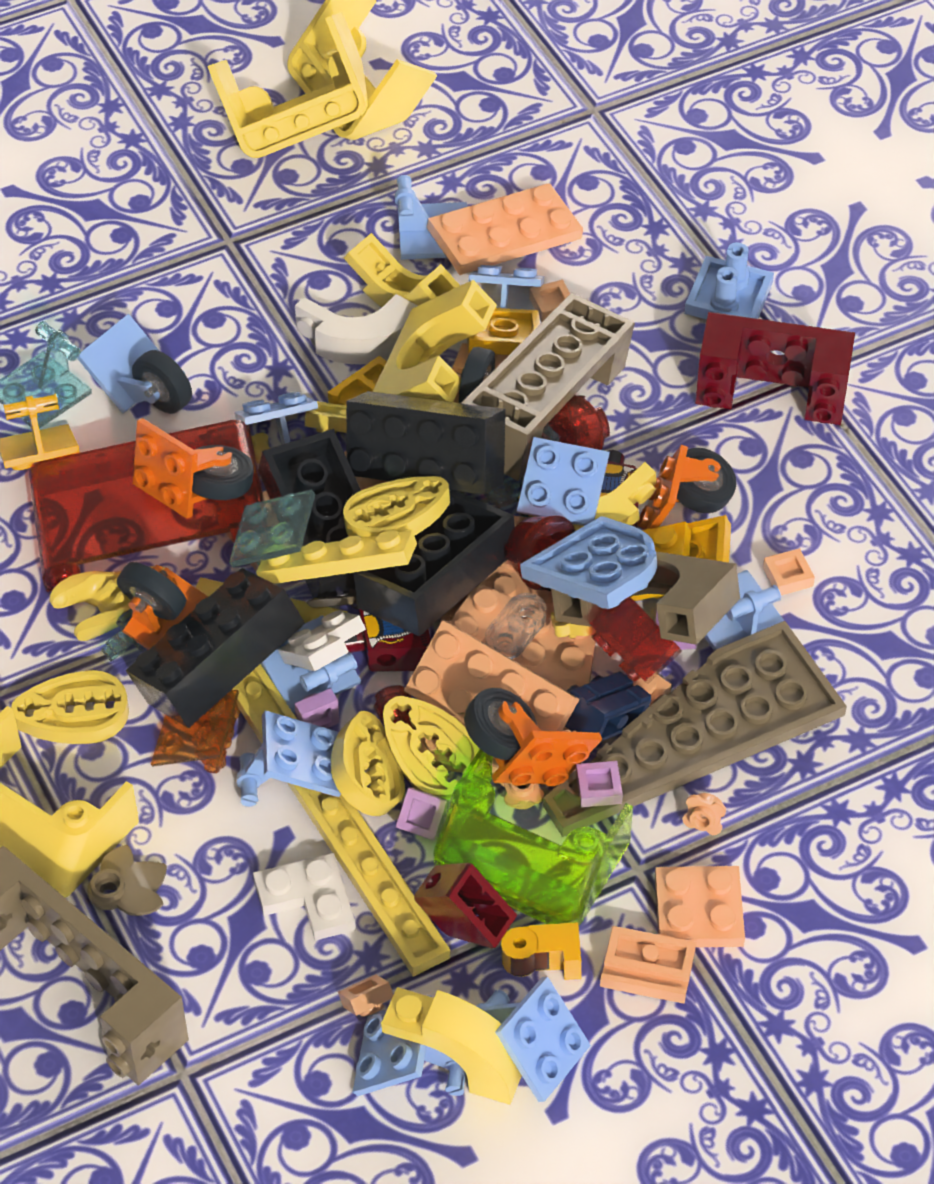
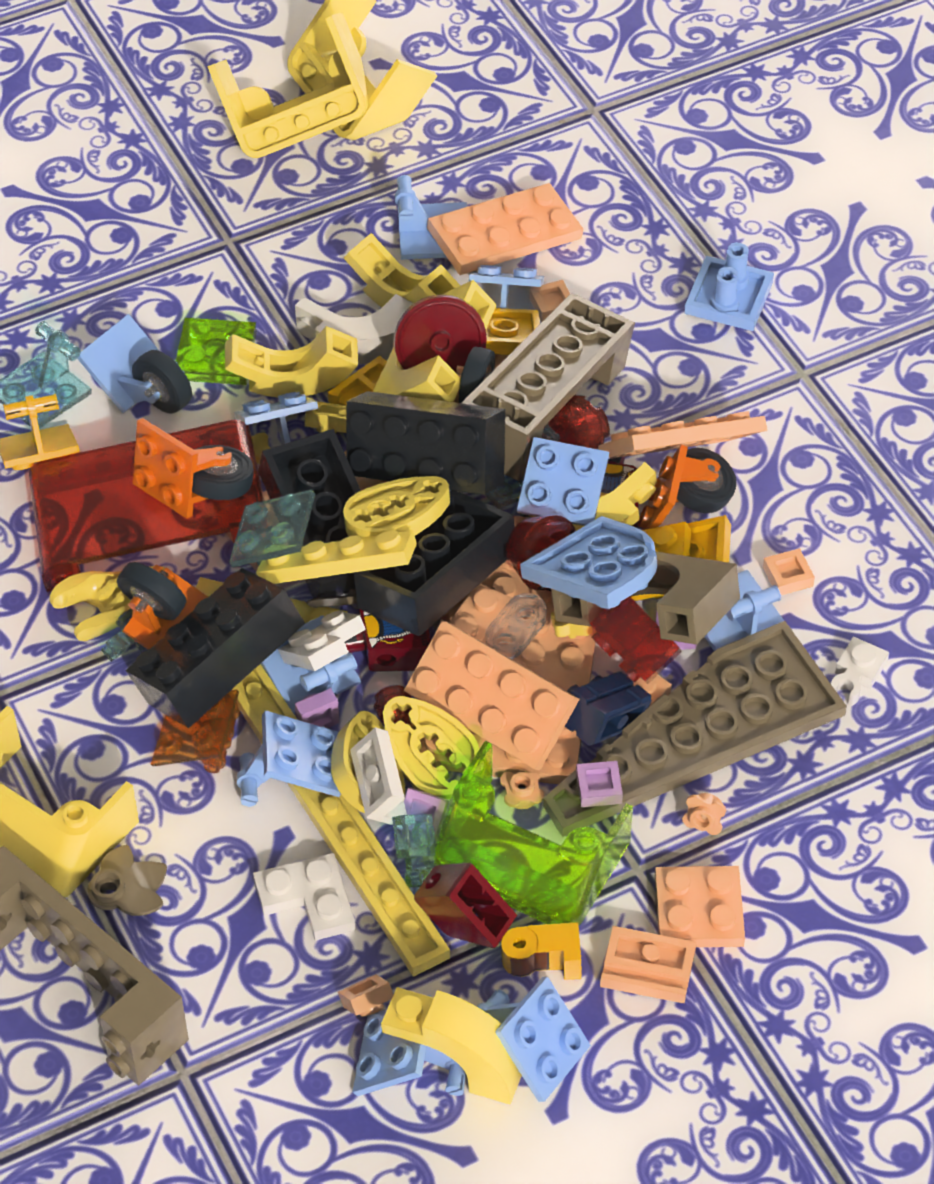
light yellow piece [11,670,129,744] -> none
orange plate [464,688,602,786] -> none
dark red plate [695,312,855,425] -> none
none -> clear neon green plate [176,318,257,385]
none -> light yellow arch [225,326,358,398]
none -> white panel [350,727,409,828]
none -> clear light blue plate [392,814,437,888]
none -> dark red shield [394,295,487,374]
none -> light nougat plate [598,411,767,459]
none -> white plate [831,636,889,706]

